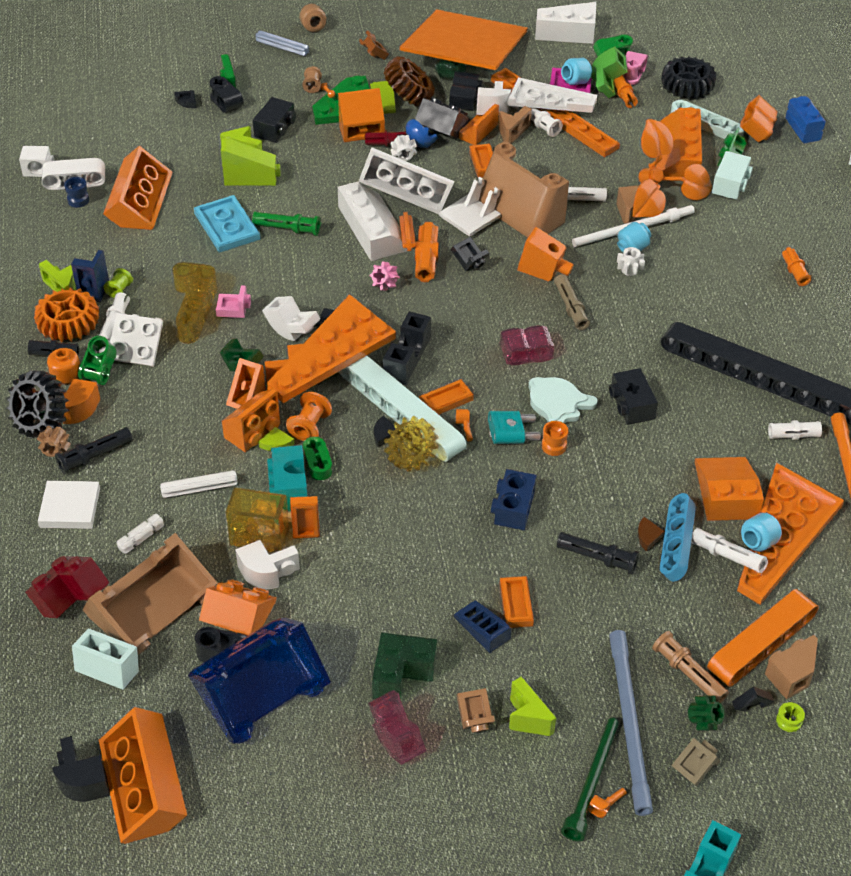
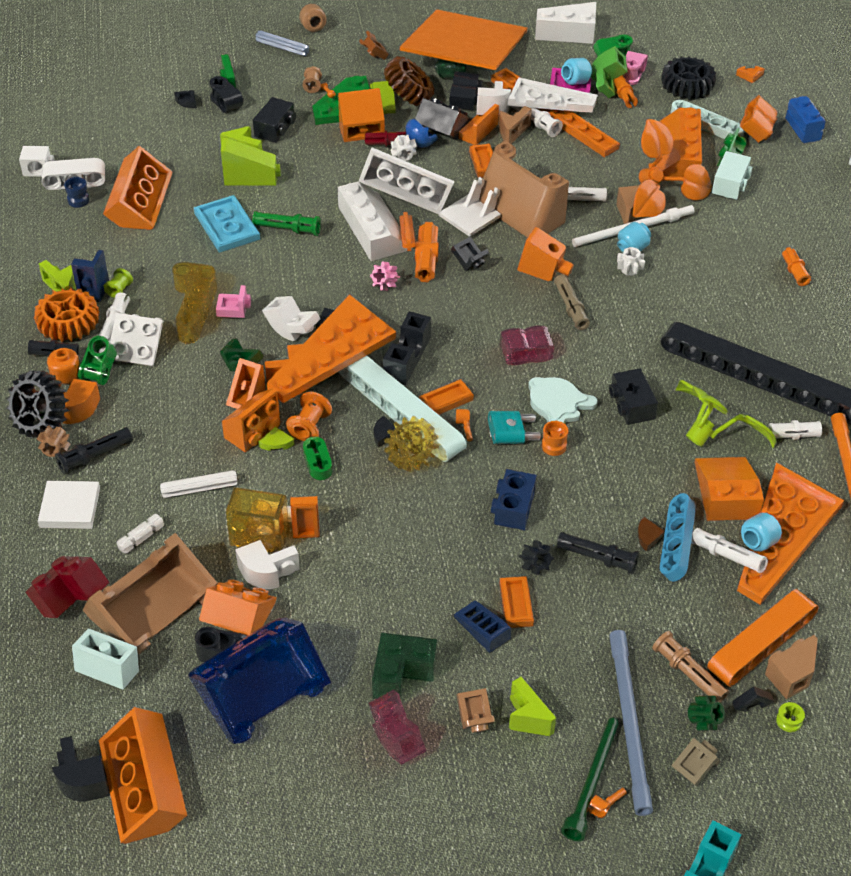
teal arch [267,445,308,512] -> none
none -> black gear [519,540,554,575]
none -> lime plant [675,380,776,448]
none -> orange tile [736,66,765,83]

